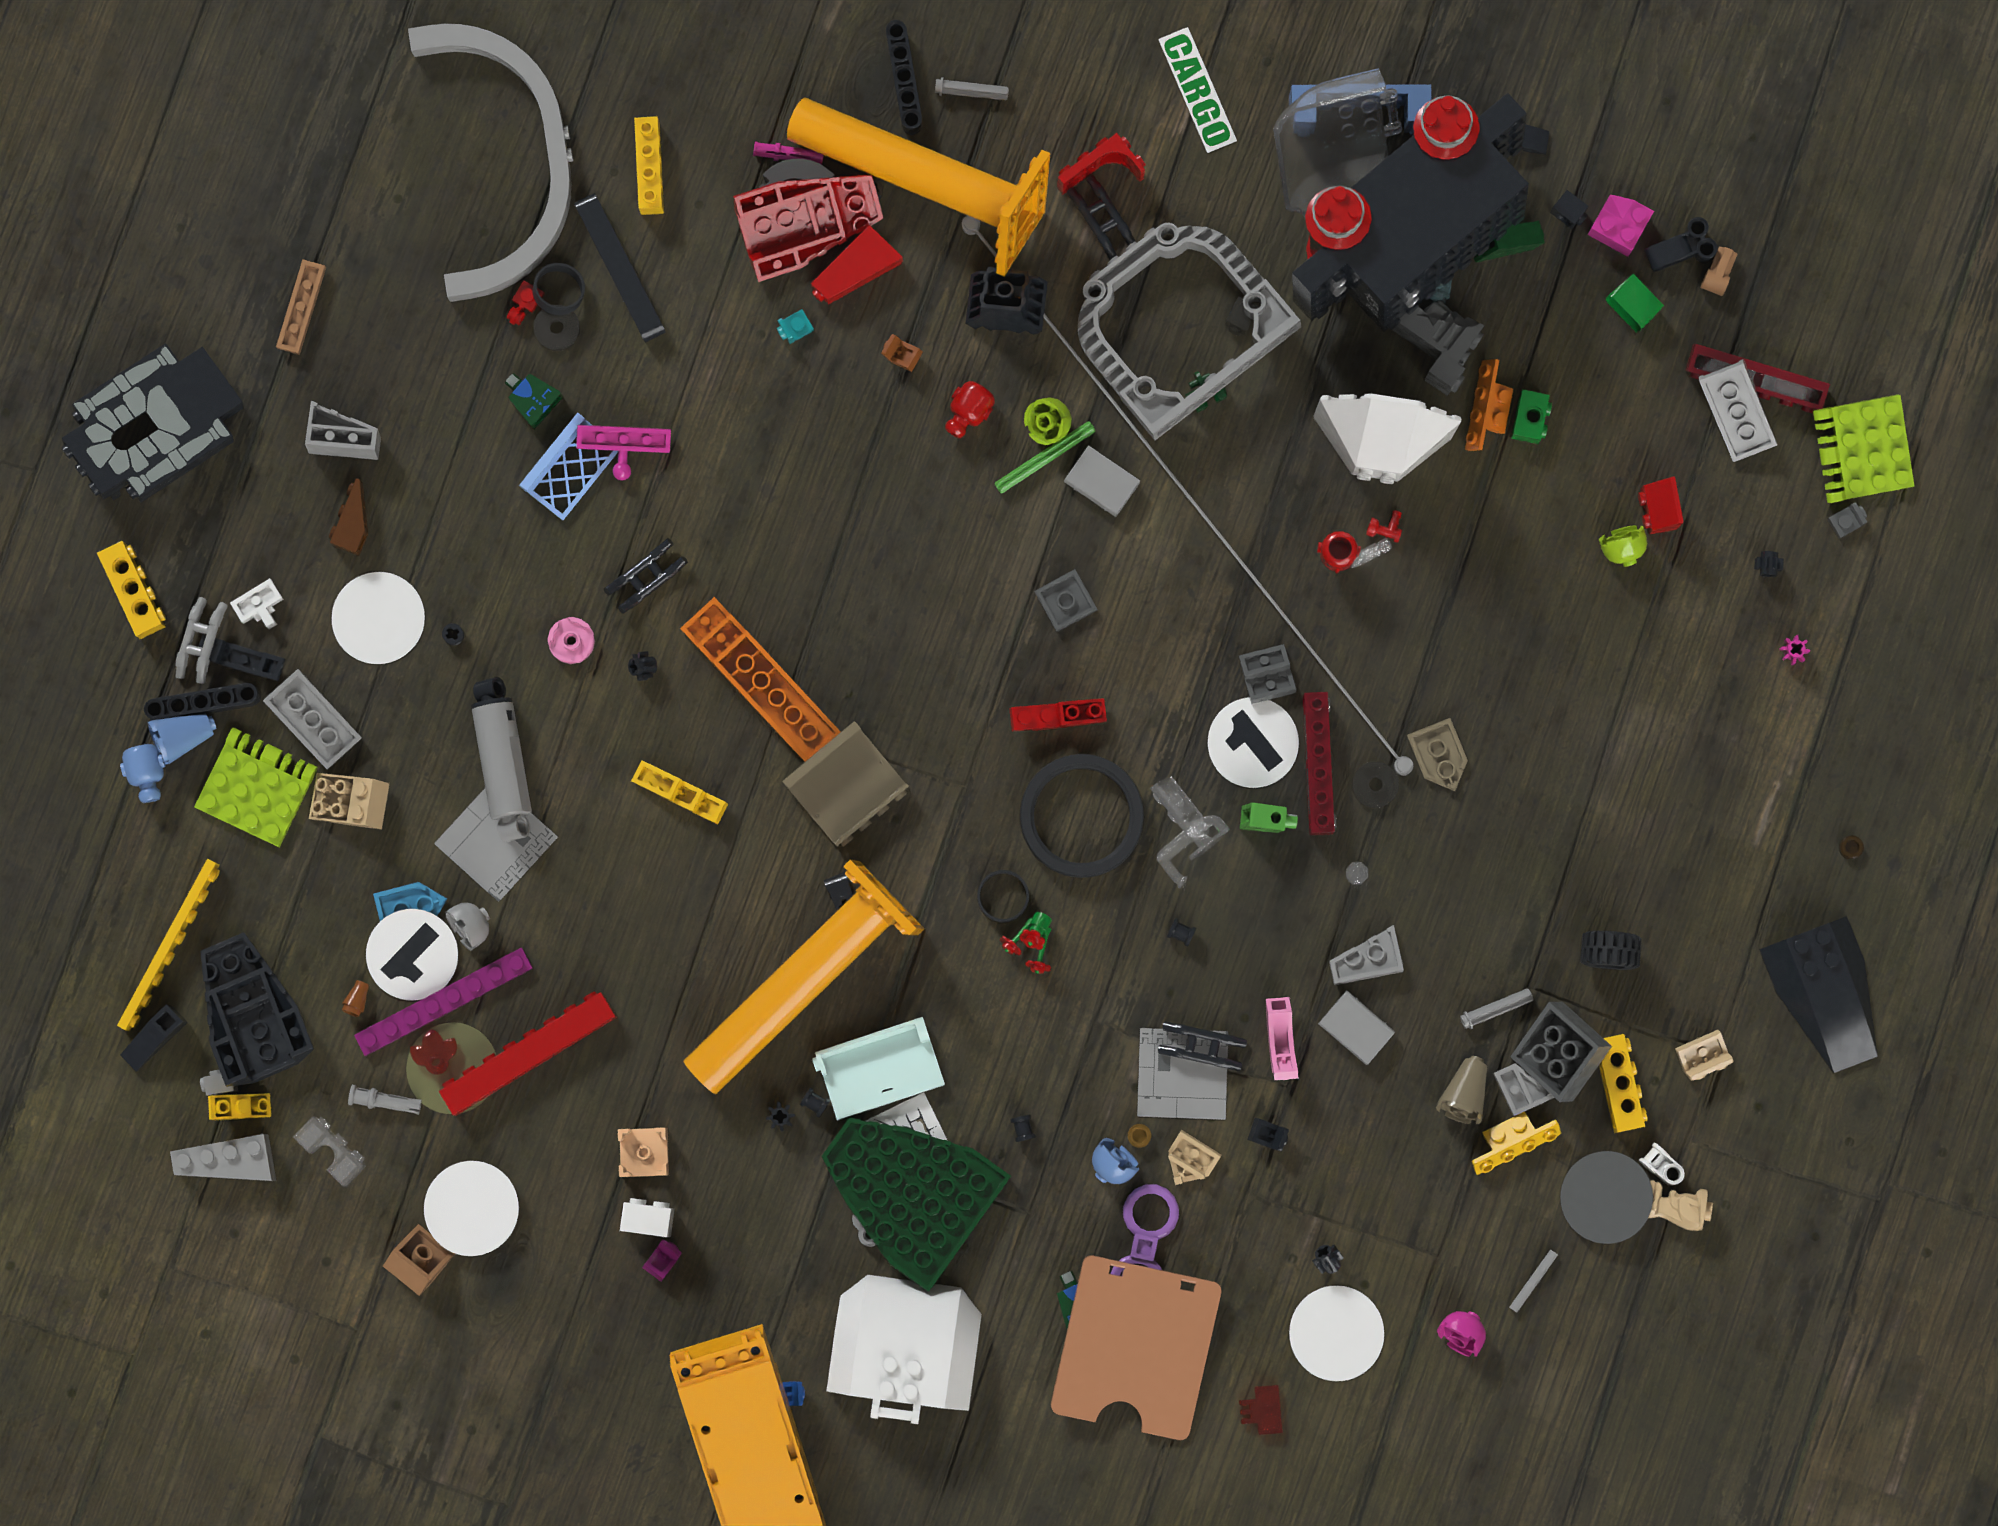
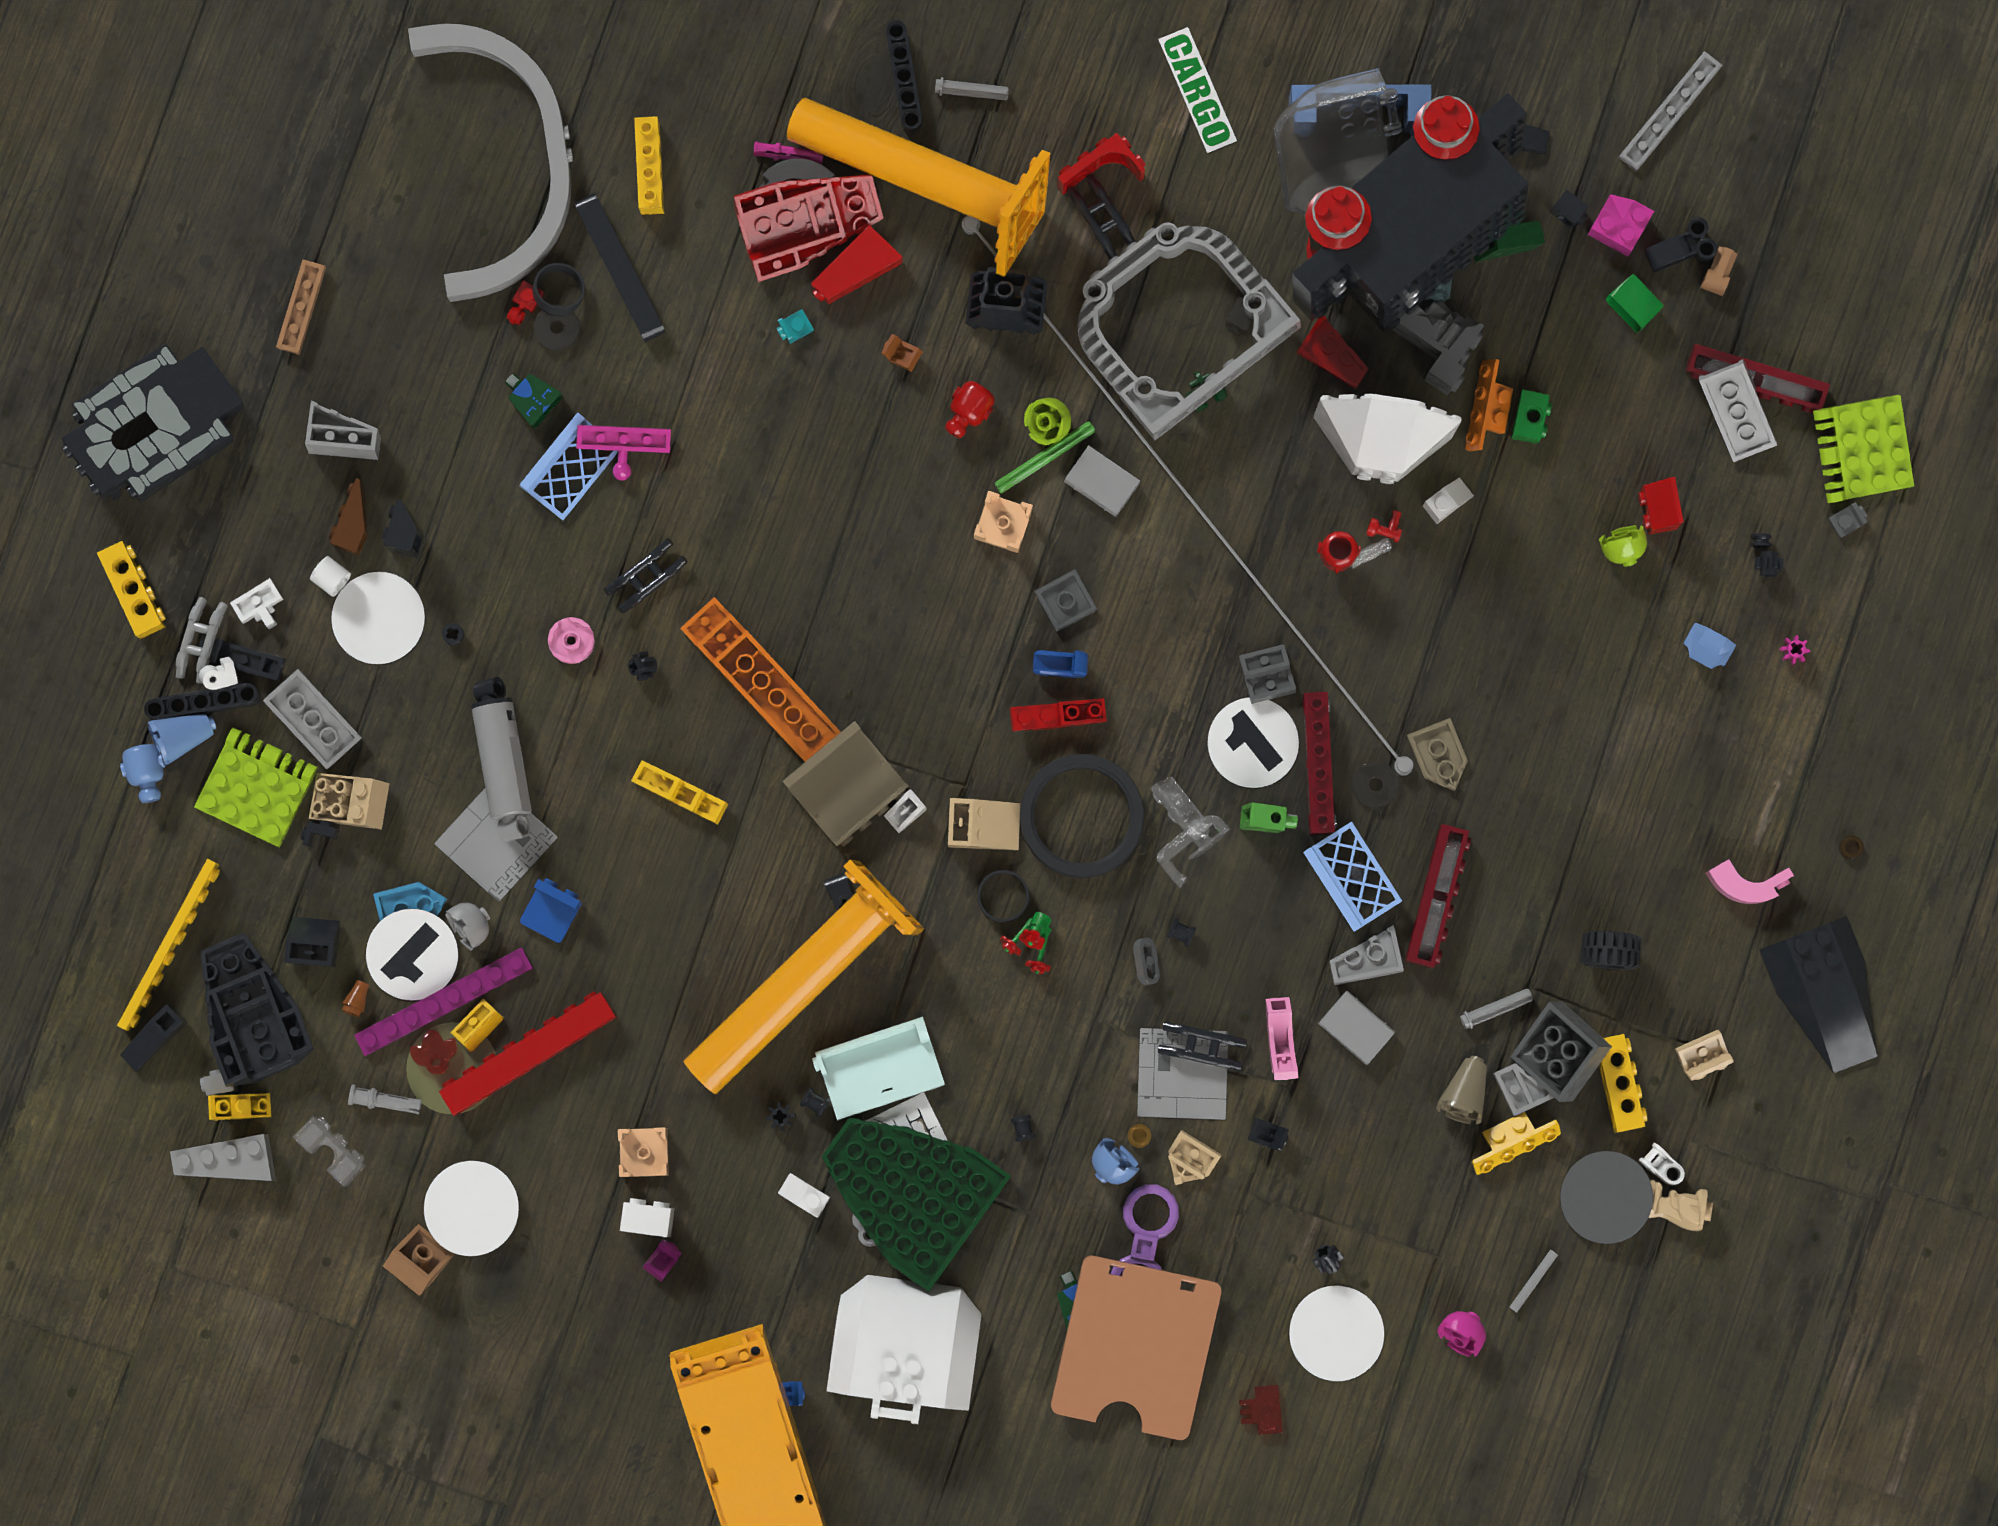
none -> white leg [199,657,238,690]
none -> black slope [284,917,340,968]
none -> black bracket [301,820,339,847]
none -> white piece [310,556,351,597]
none -> black slope [382,500,423,559]
none -> yellow slope [450,999,504,1052]
none -> blue bracket [520,878,582,943]
none -> white slope [778,1173,831,1218]
none -> white slope [884,789,926,833]
none -> tan slope [948,798,1021,850]
none -> light nougat panel [974,491,1033,553]
none -> blue animal [1033,650,1089,678]
none -> dark grey plate [1133,937,1160,985]
none -> red wing [1297,316,1368,390]
none -> light blue fence [1303,822,1403,931]
none -> dark red piece [1405,824,1472,969]
none -> white slope [1423,478,1474,524]
none -> light grey tile [1618,51,1722,172]
none -> medium blue slope [1683,623,1736,669]
none -> bright pink arch [1705,859,1794,904]
none -> black bush [1750,533,1772,548]

